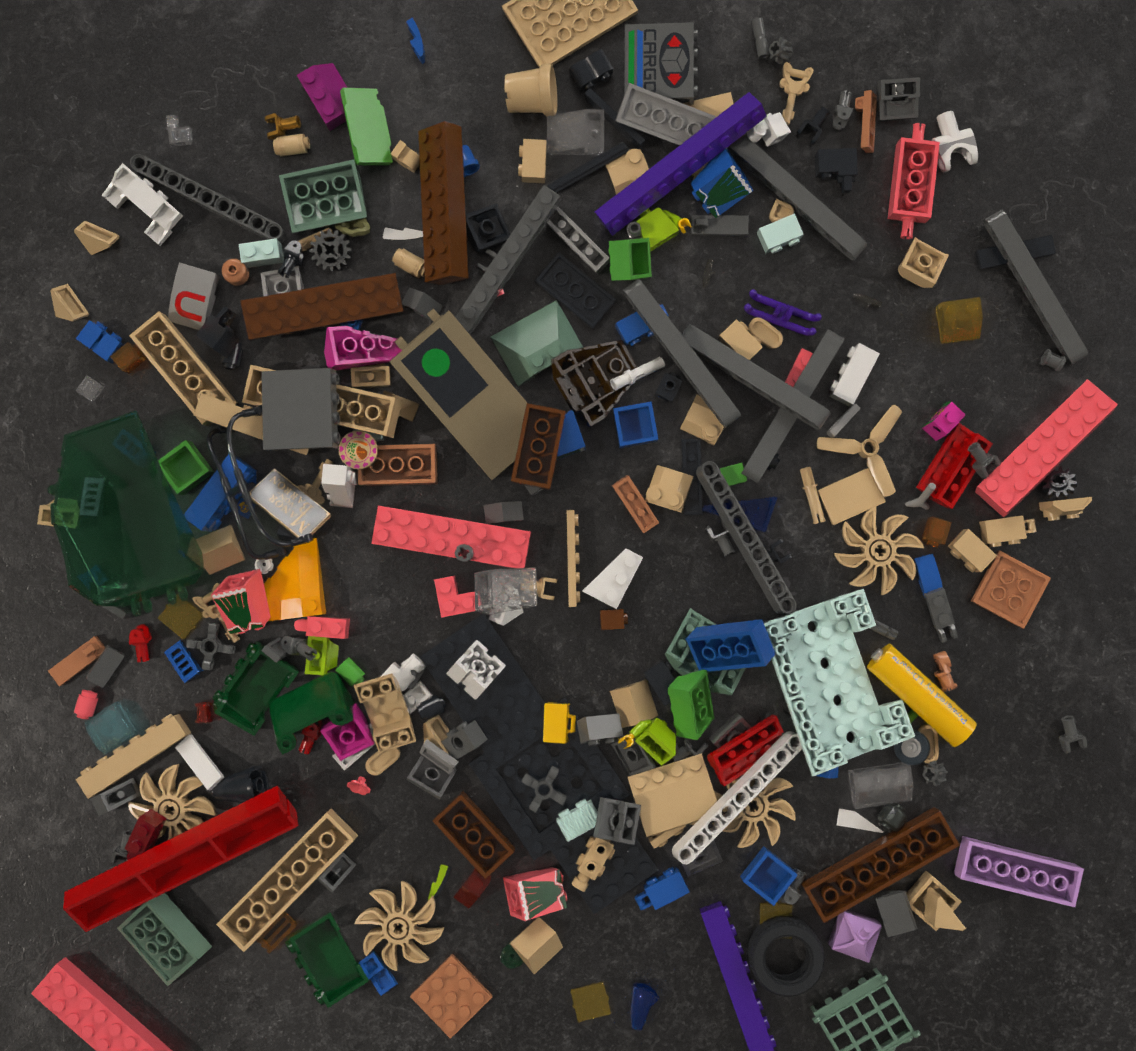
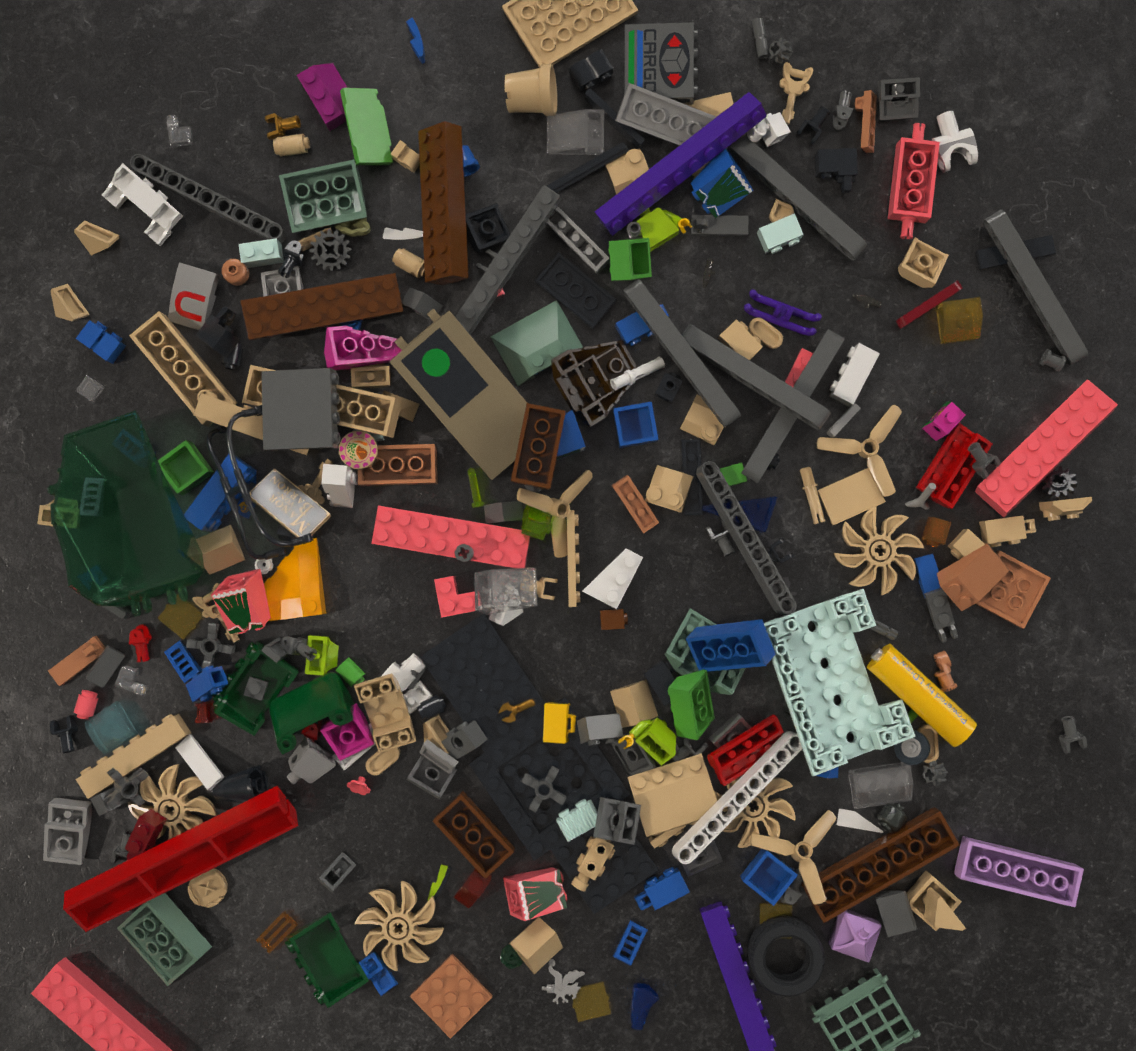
clear orange brick [110,342,146,374] -> none
tan brick [216,809,358,952] -> none
coral brick [294,616,350,639] -> none
white brick [446,640,506,700] -> none
tan brick [518,139,547,183] -> none
none -> light grey slope [43,798,93,865]
none -> black piece [50,715,78,754]
none -> dark grey pin [103,767,149,809]
none -> clear piece [115,665,148,696]
none -> blue brick [186,666,229,703]
none -> tan tile [188,868,228,908]
none -> dark grey plate [244,676,269,701]
none -> light grey torso [287,737,336,784]
none -> clear neon green piece [468,468,484,508]
none -> pearl gold bar [499,699,535,723]
none -> tan piece [517,470,593,558]
none -> clear neon green slope [521,504,552,540]
none -> light grey piece [542,959,585,1004]
none -> blue slope [612,921,648,966]
none -> tan piece [750,810,836,905]
none -> dark red beam [895,280,963,329]
none -> nougat slope [937,543,1009,611]

